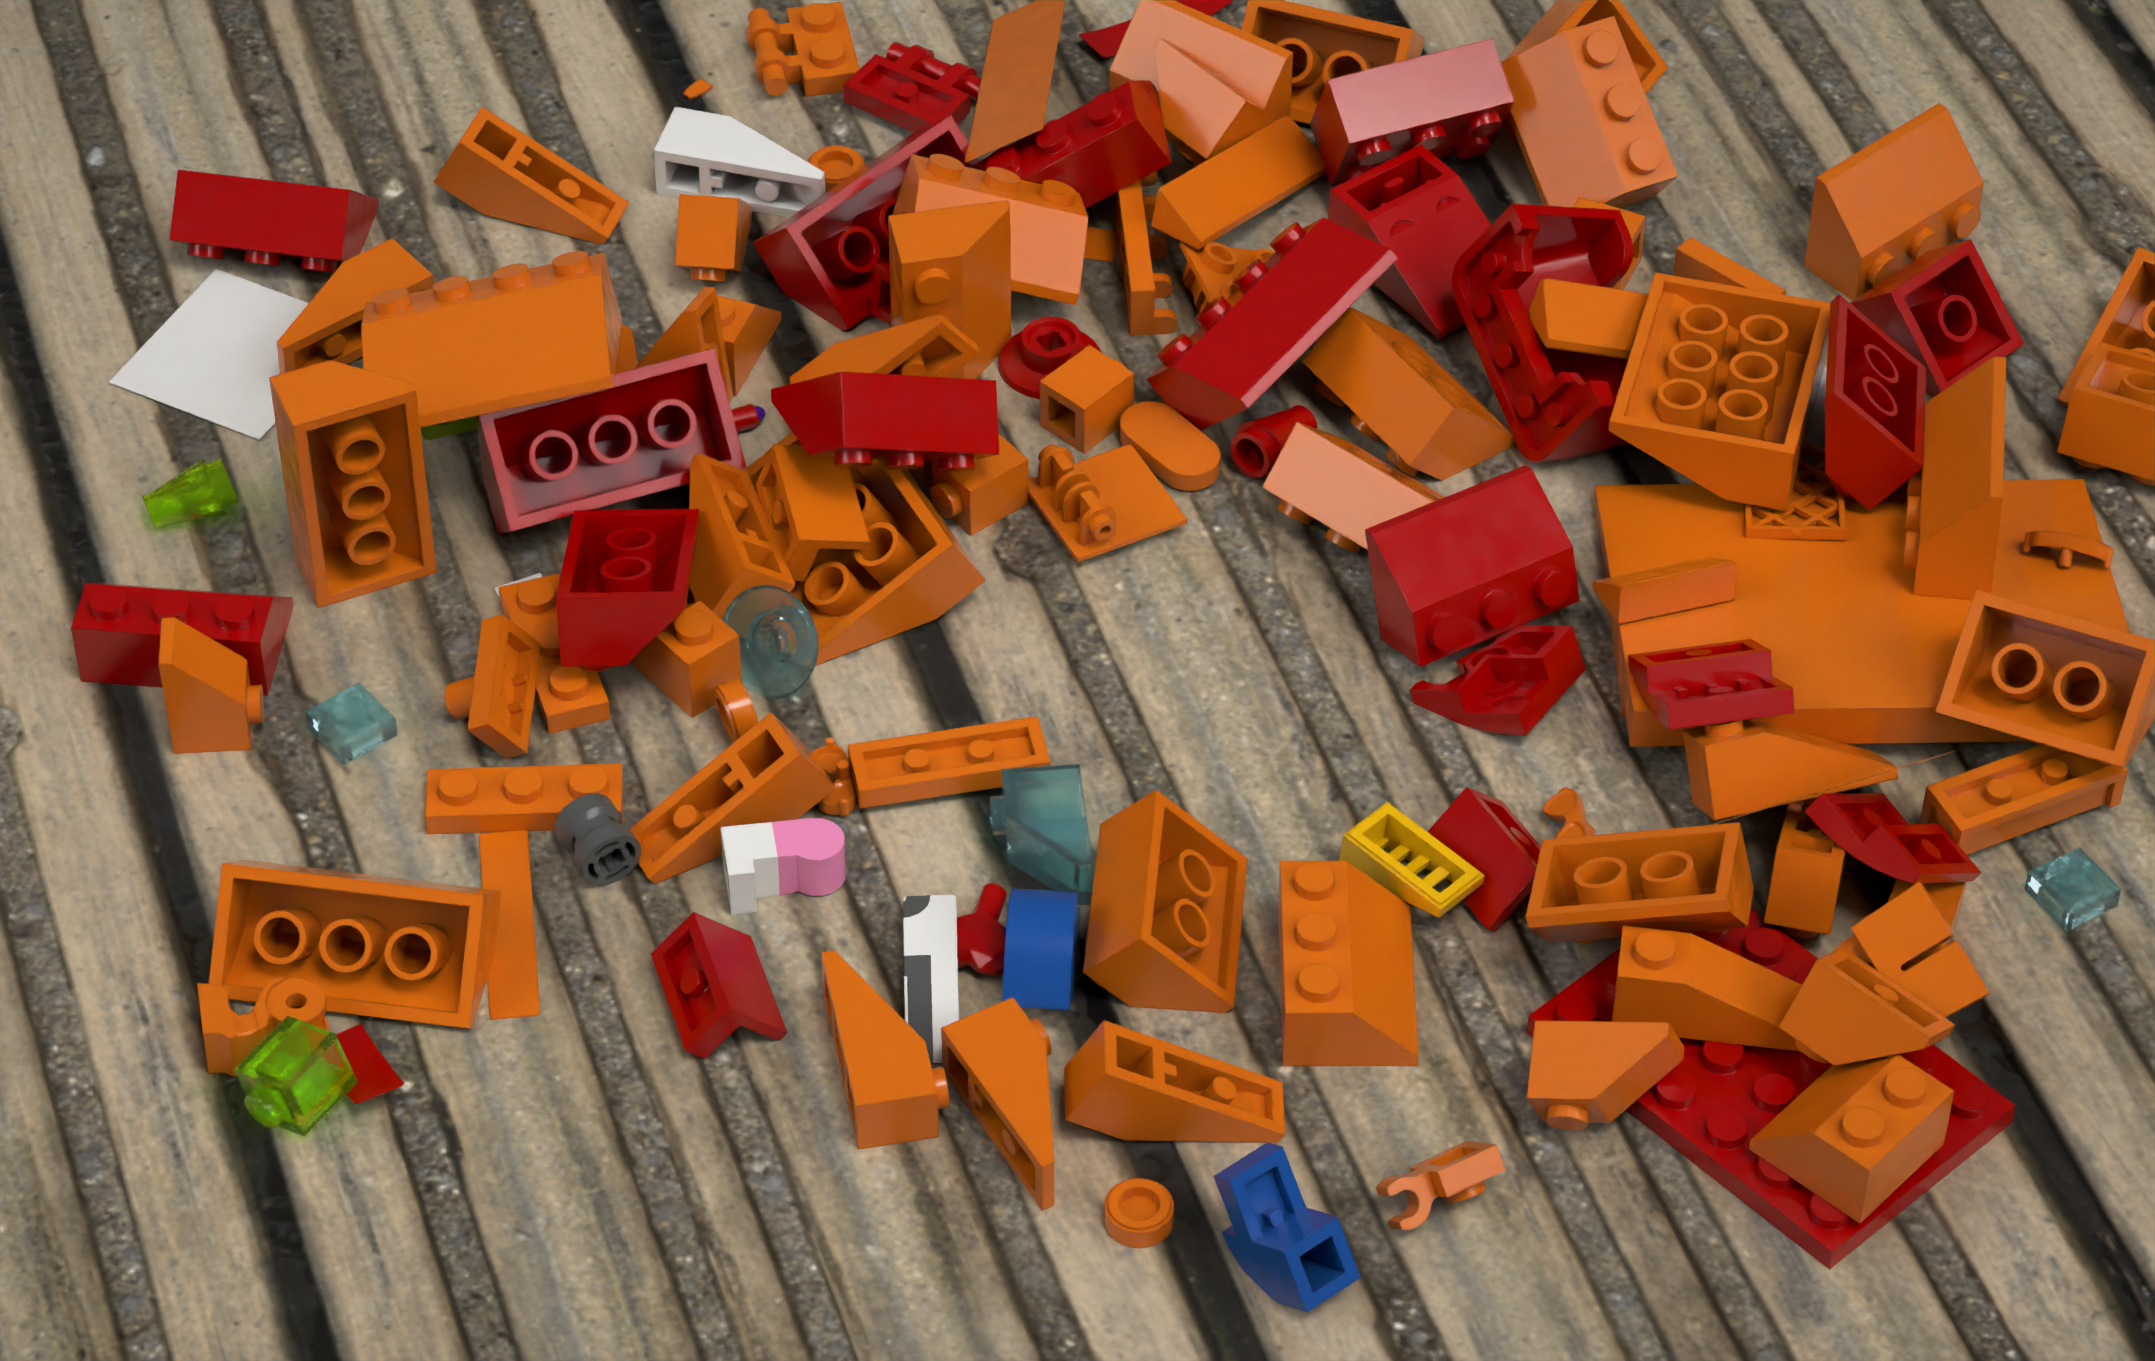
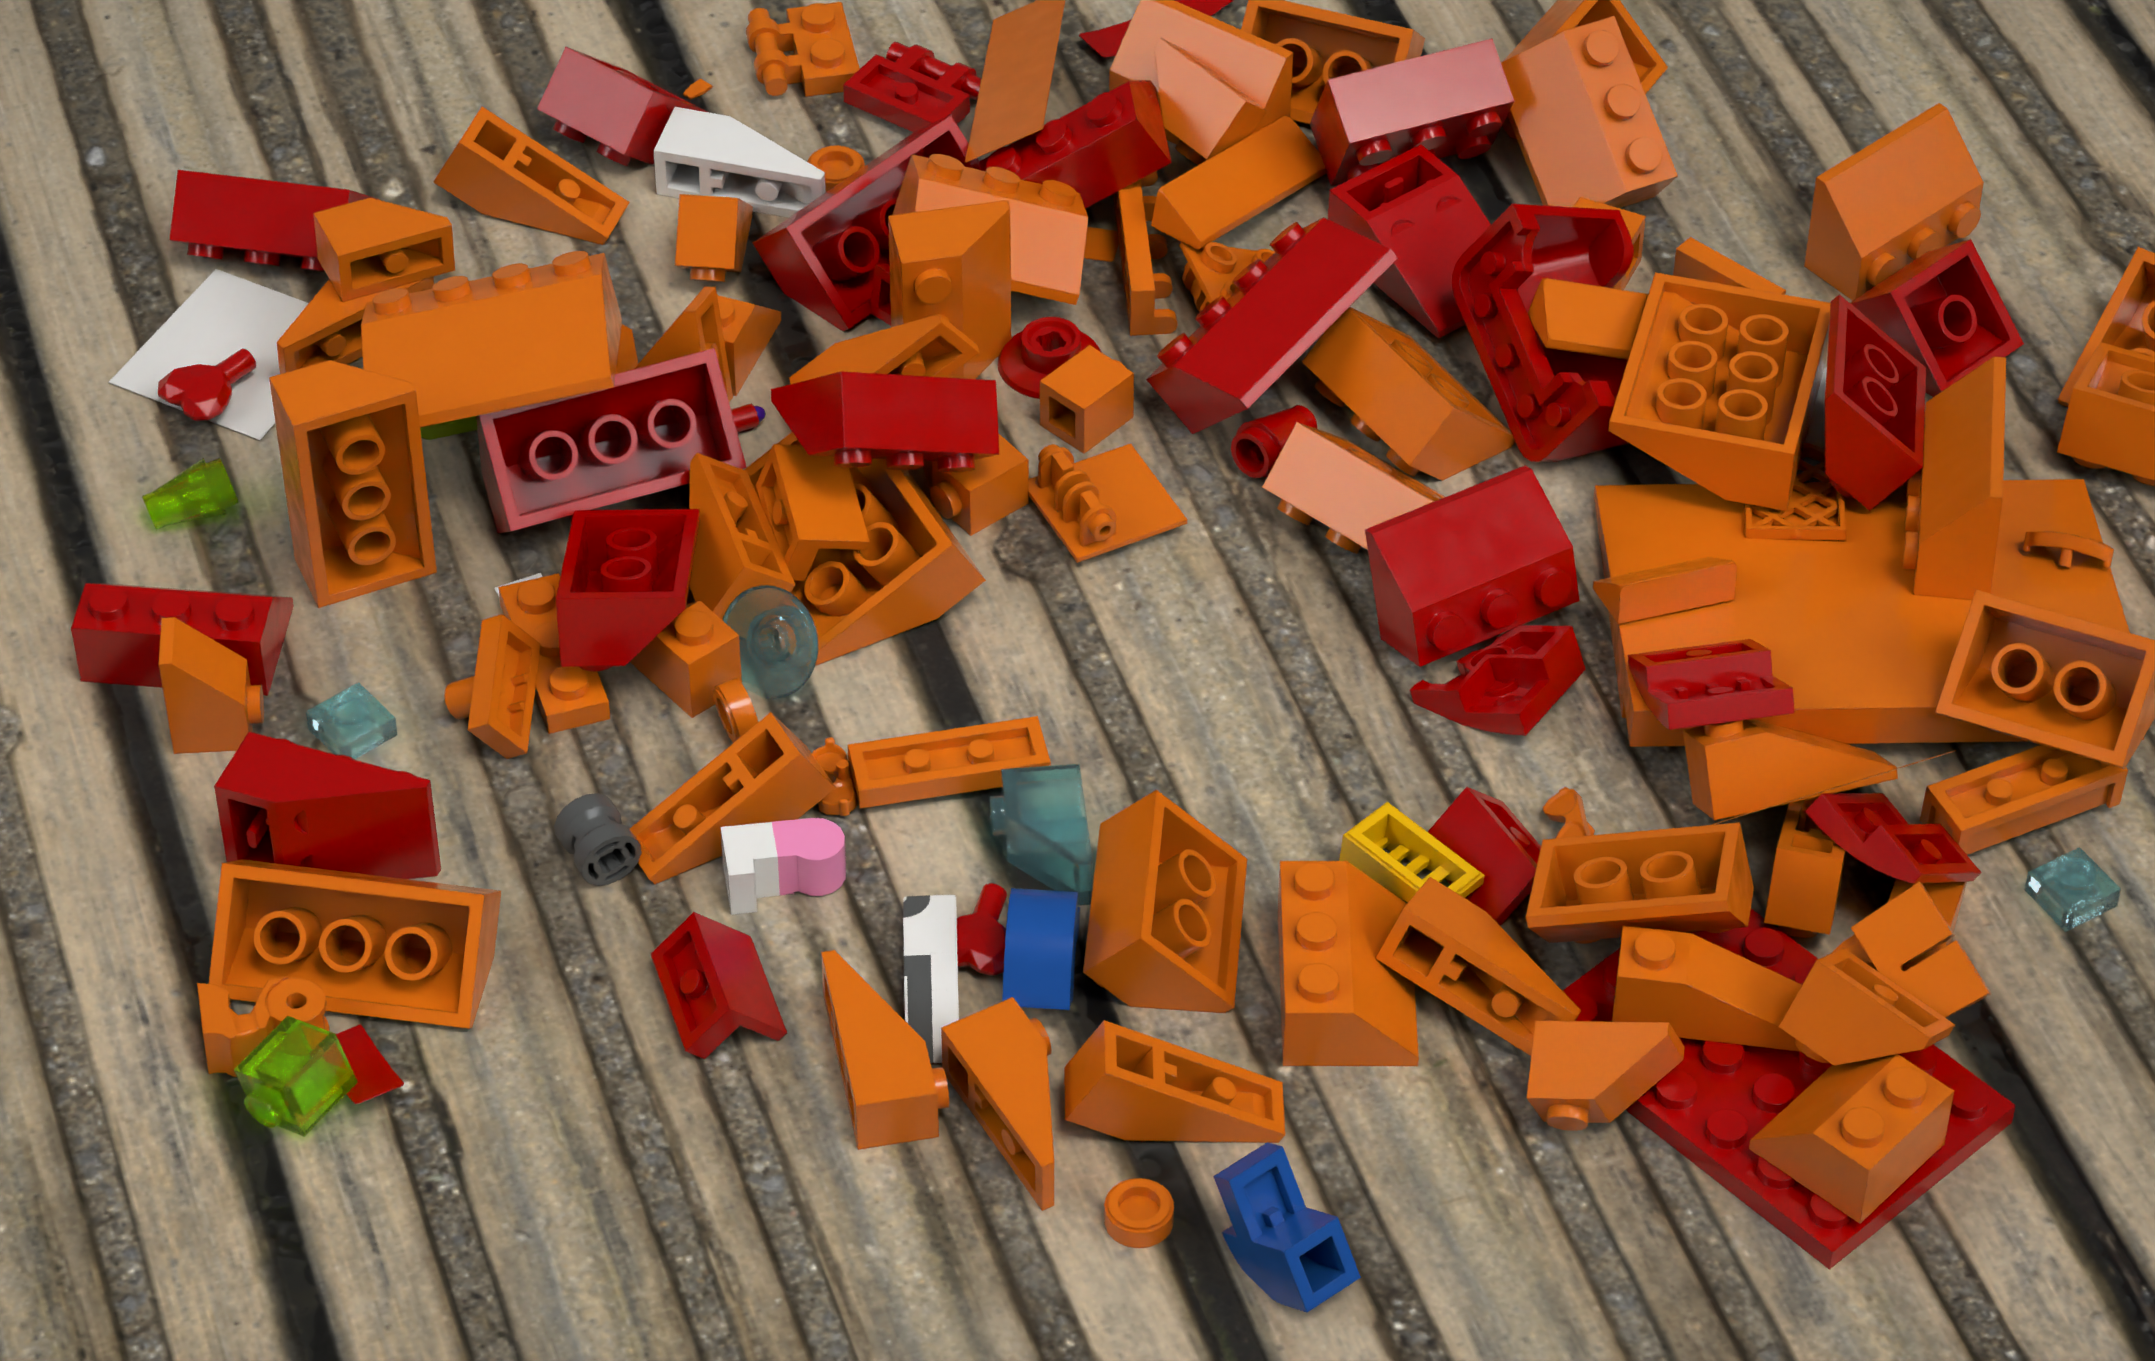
orange plate [425,763,624,834] -> none
orange sticker [479,830,540,1020] -> none
orange tile [1120,401,1221,491] -> none
orange plate [1376,1141,1506,1230] -> none
none -> red rock [158,349,256,422]
none -> red slope [214,731,441,879]
none -> orange slope [313,198,455,302]
none -> slope [537,47,710,166]
none -> orange slope [1375,877,1581,1056]

